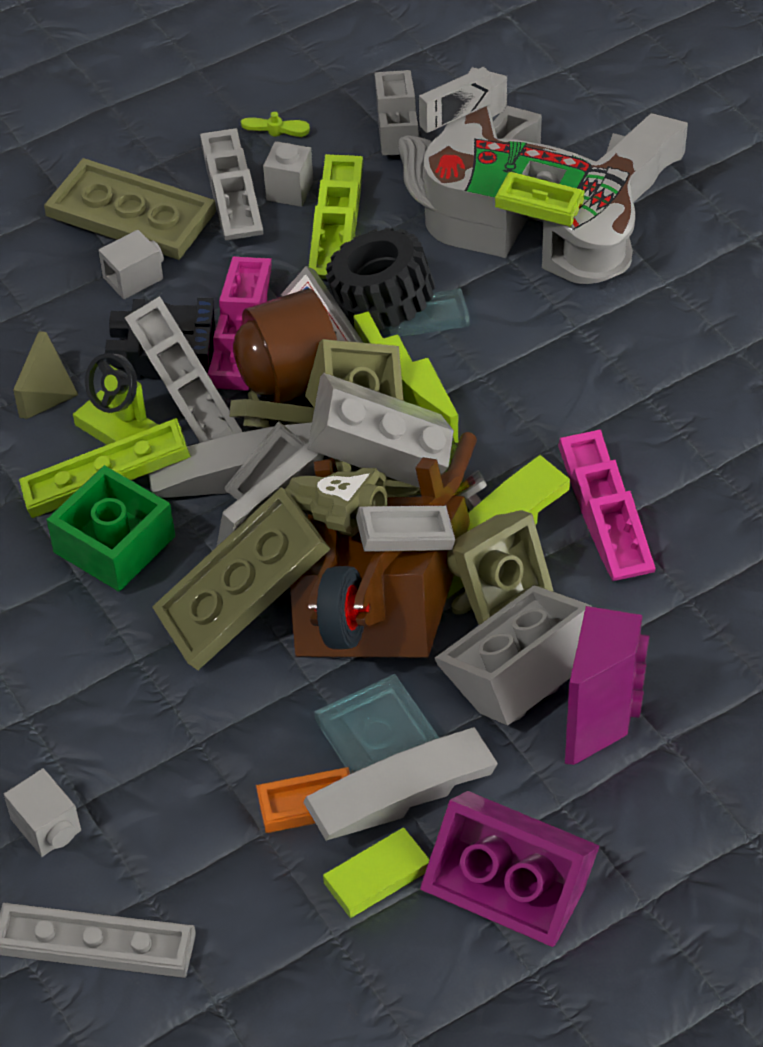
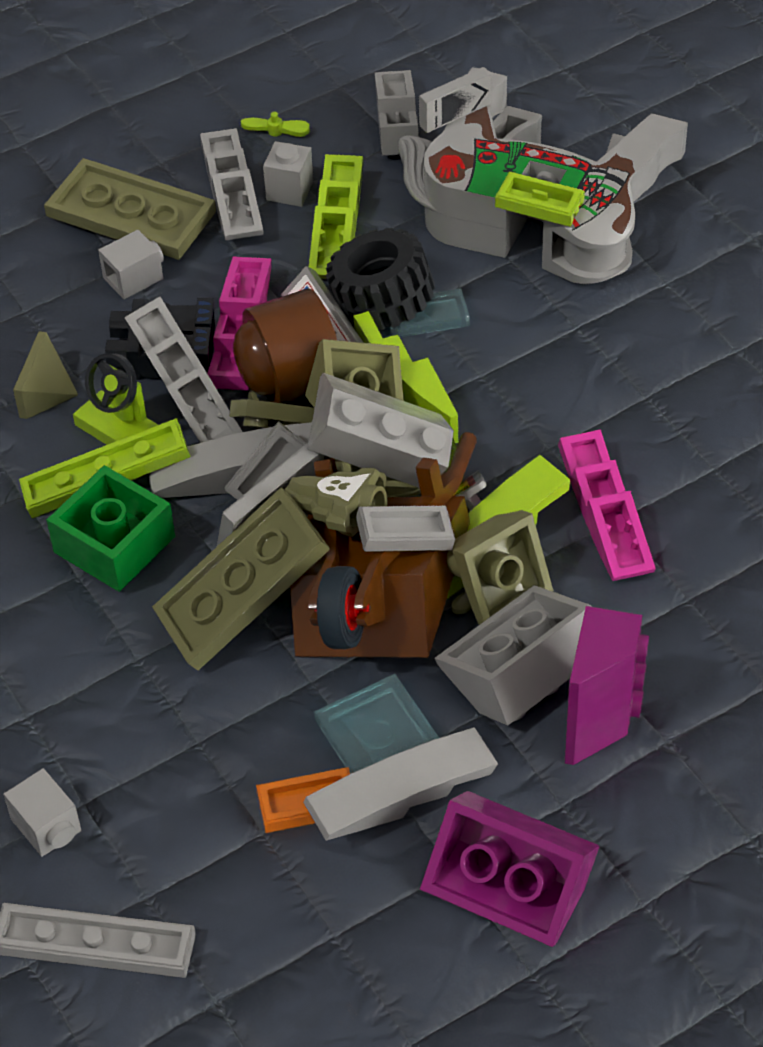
lime tile [323,827,429,919] -> none

